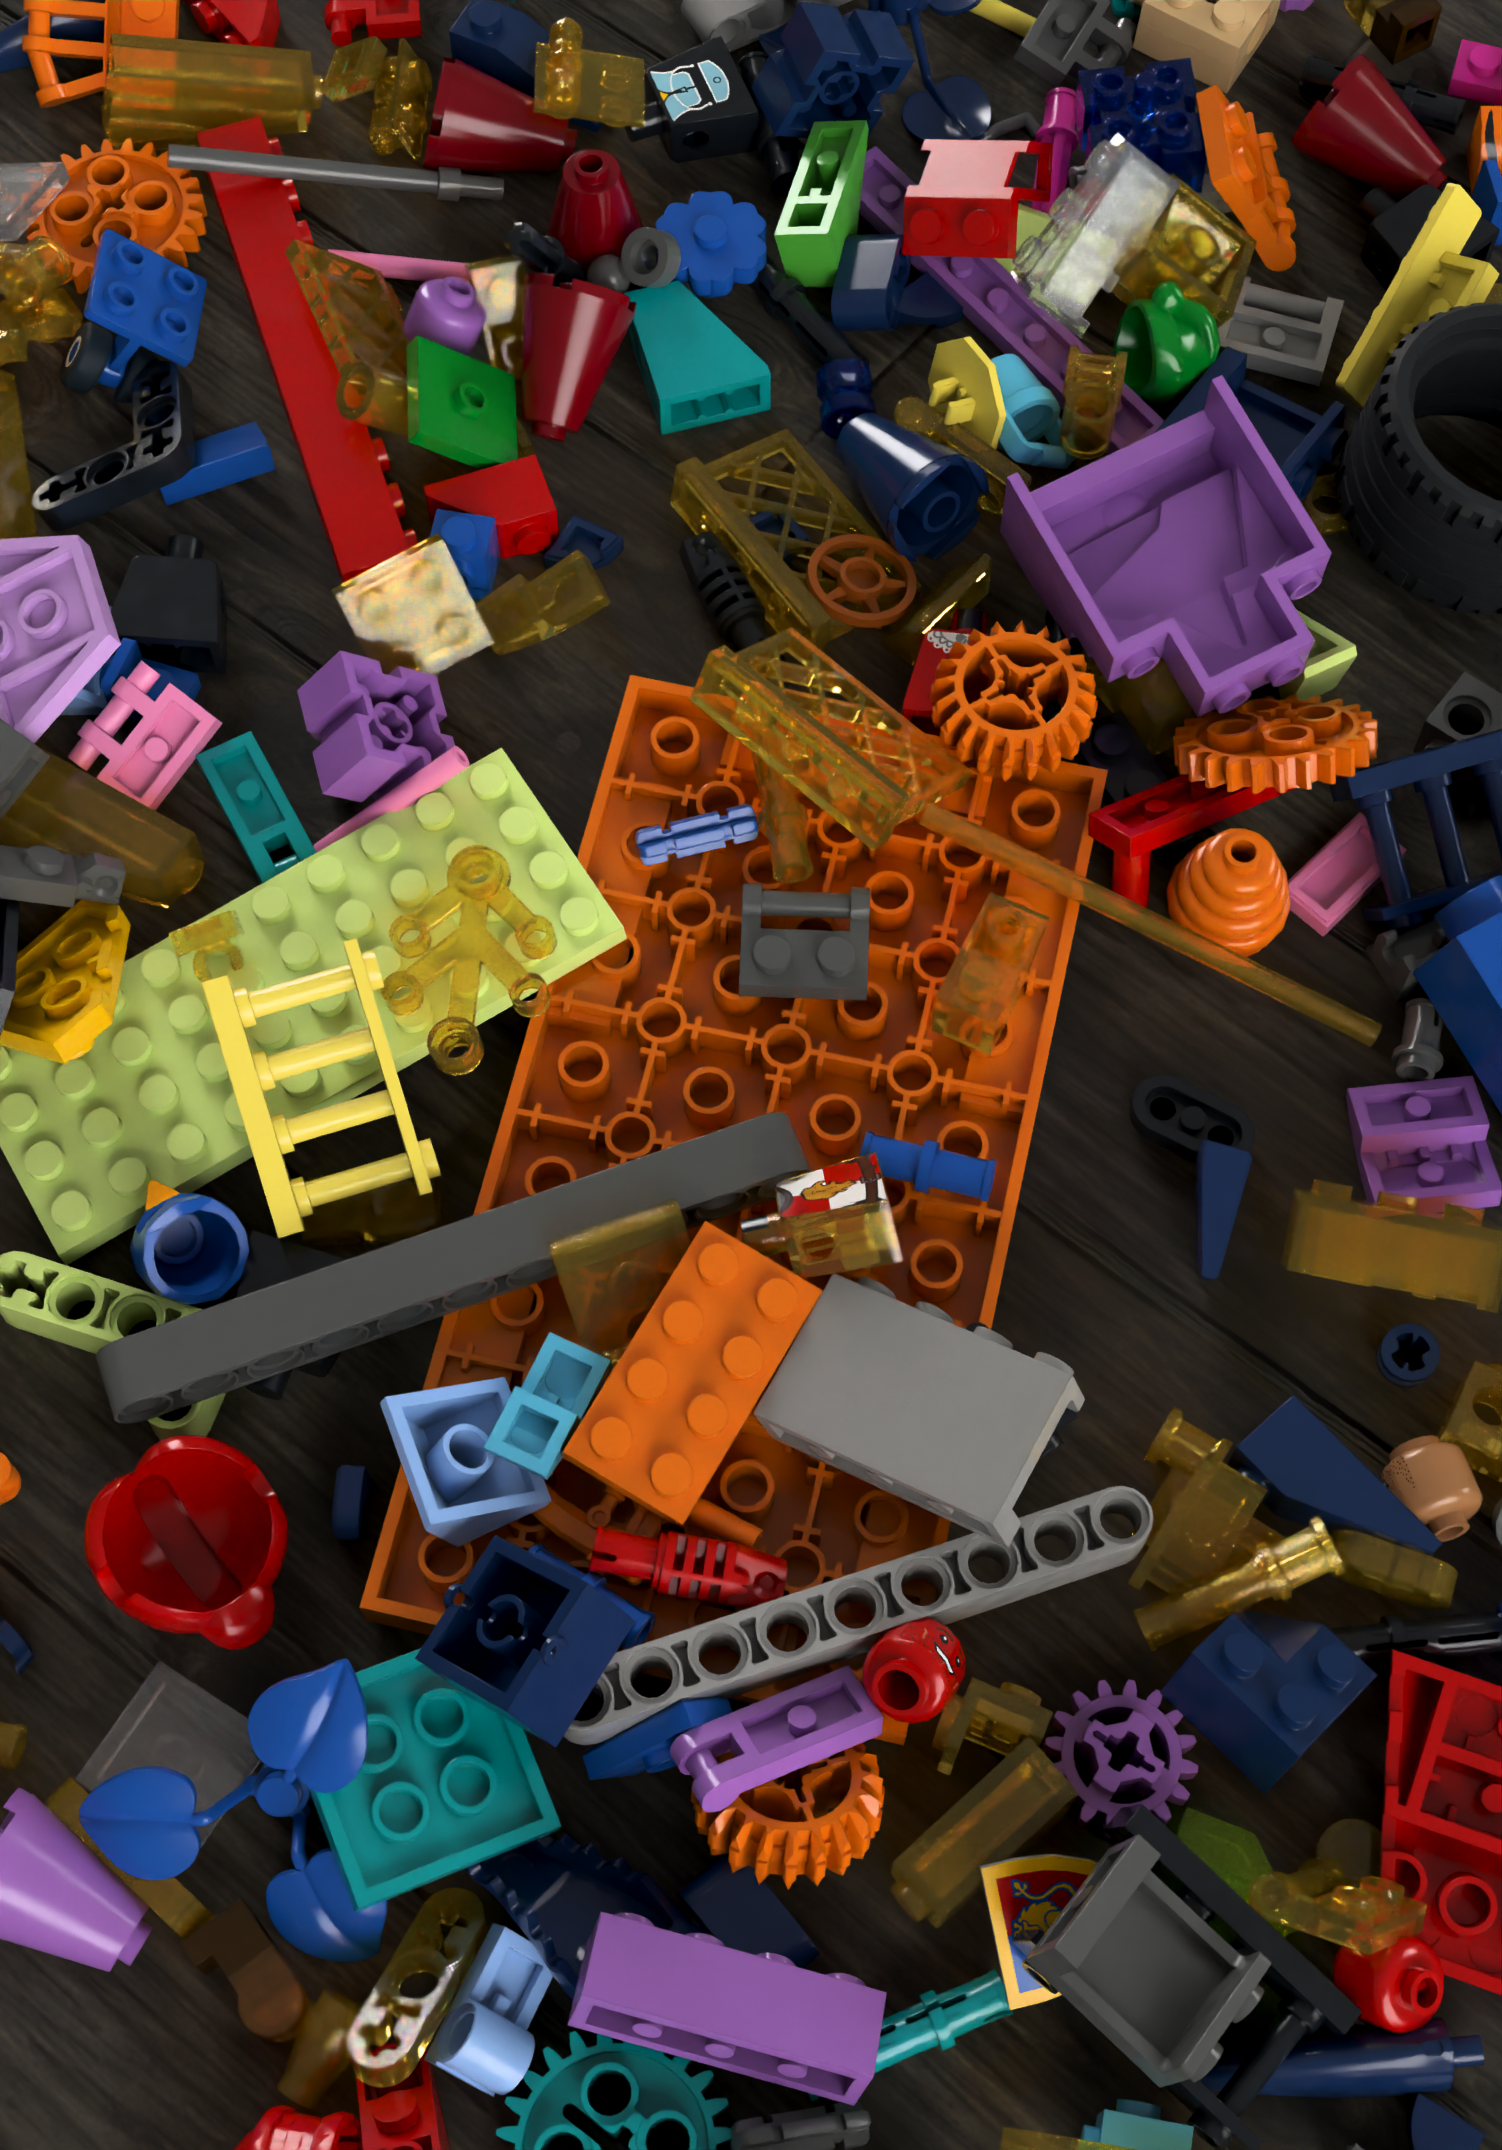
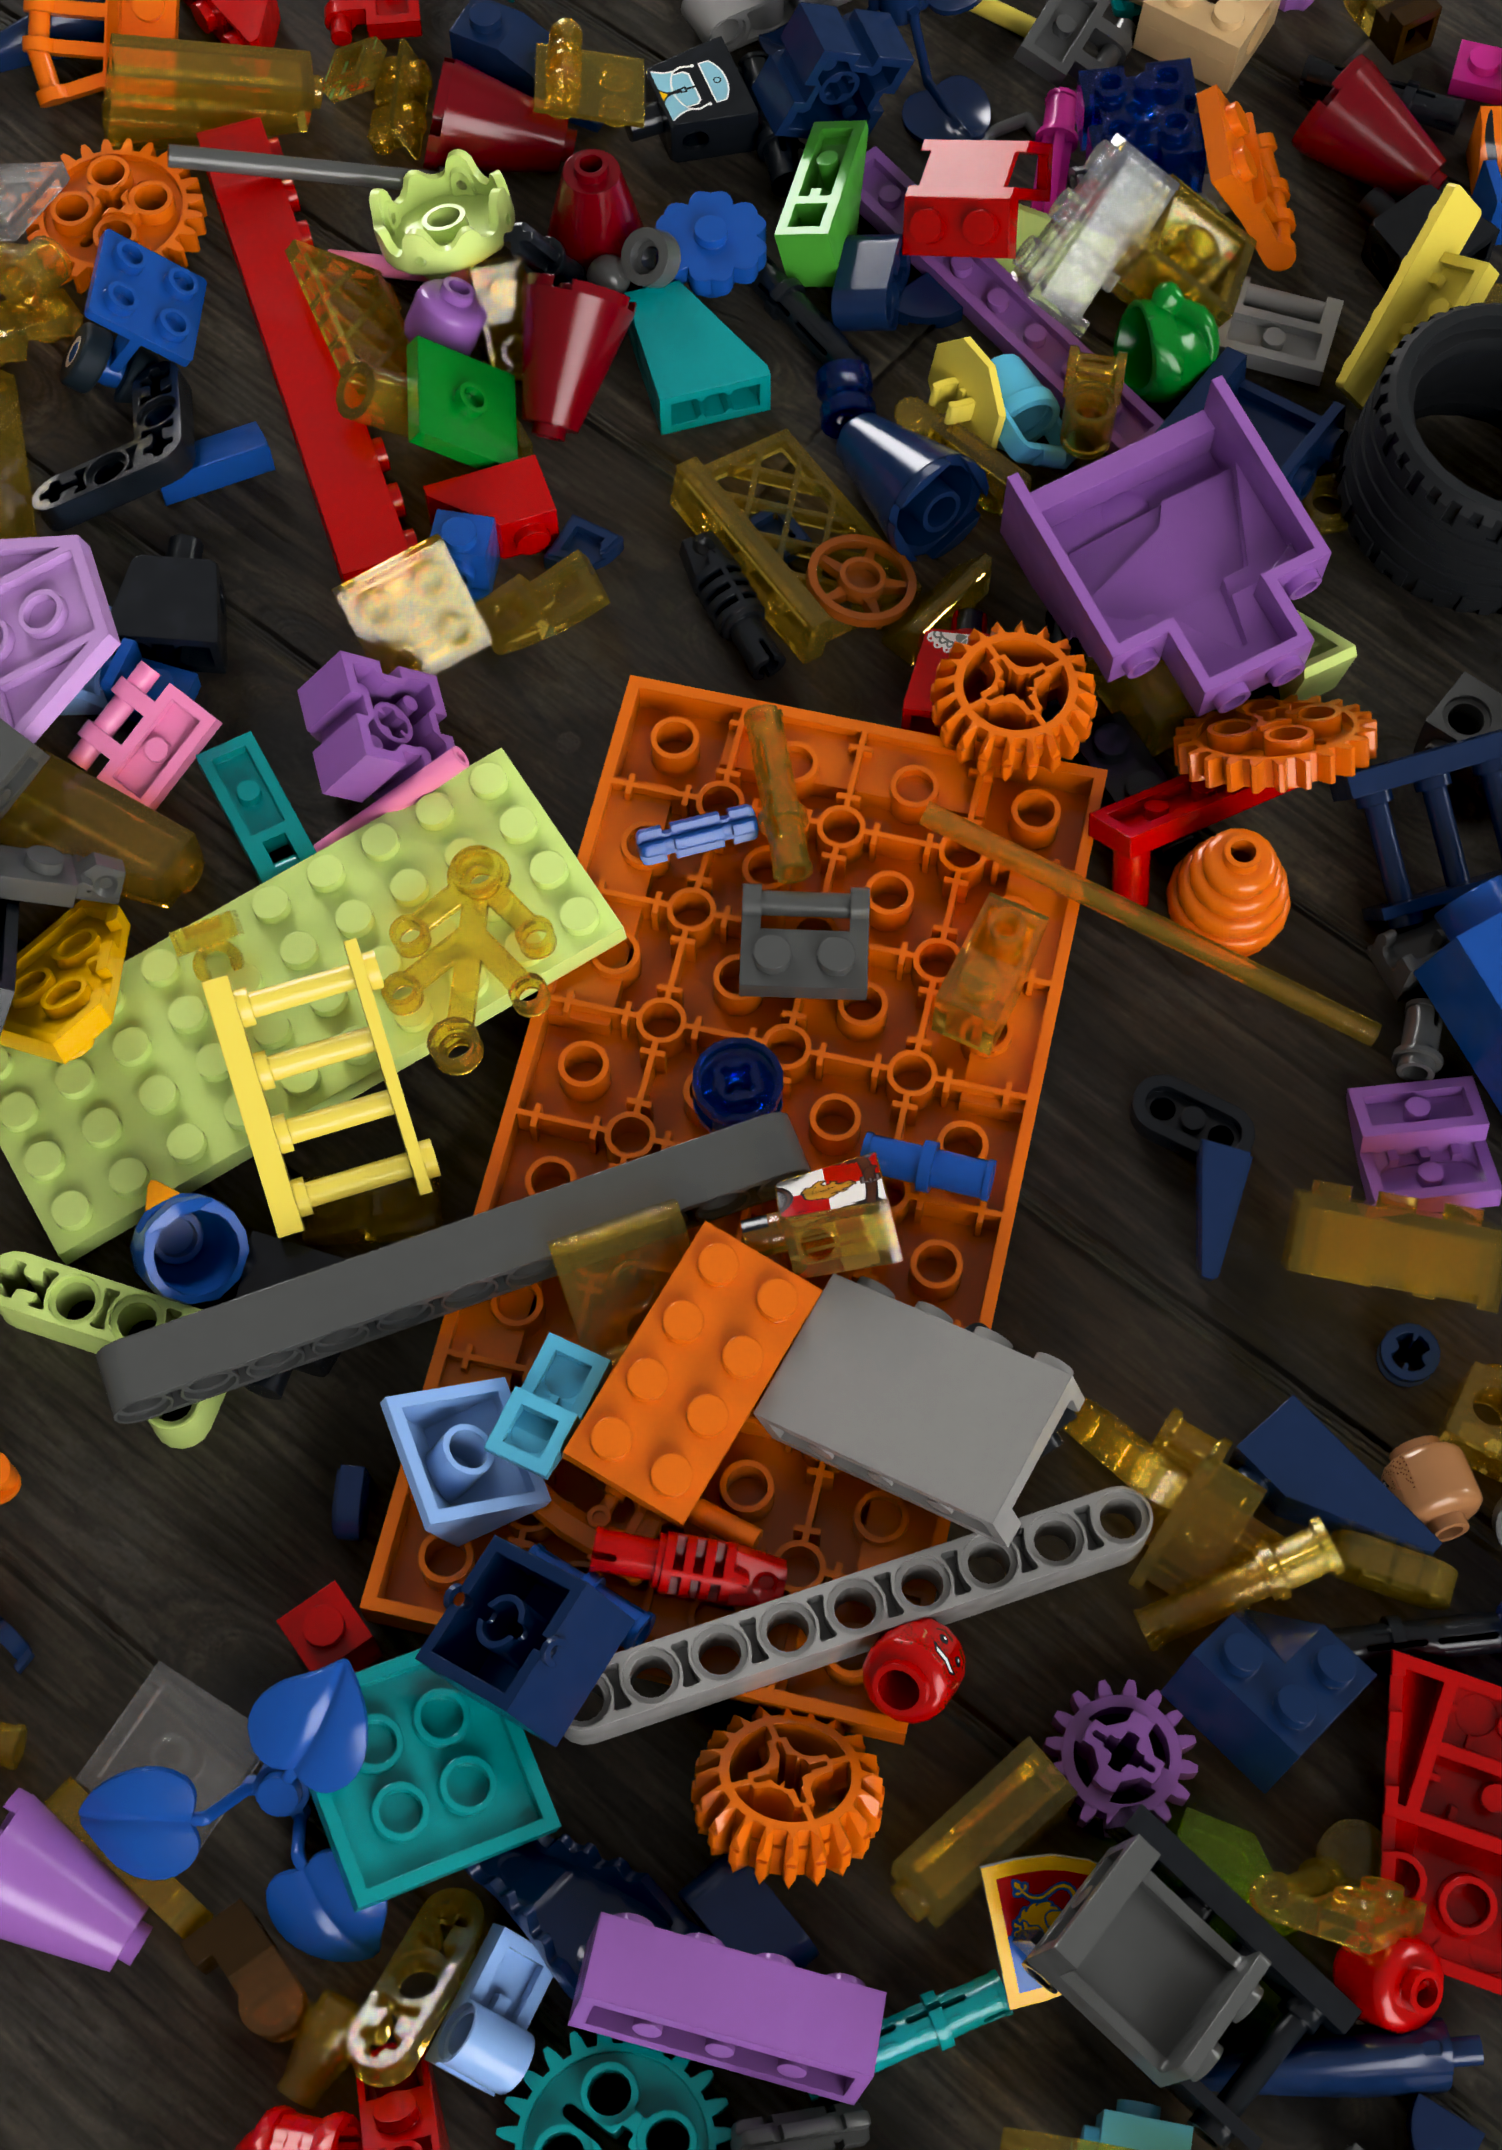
red piece [84,1435,288,1650] -> none
blue plate [582,1697,733,1780] -> none
medium lavender plate [669,1665,883,1813] -> none
clear yellow fence [690,627,972,850] -> none
clear yellow bracket [931,1677,1053,1776] -> none
bright pink tile [1288,812,1407,937] -> none
none -> red brick [276,1580,383,1673]
none -> yellowish green plate [369,149,515,280]
none -> clear blue wheel [692,1037,783,1133]
none -> clear yellow beam [1063,1396,1190,1509]

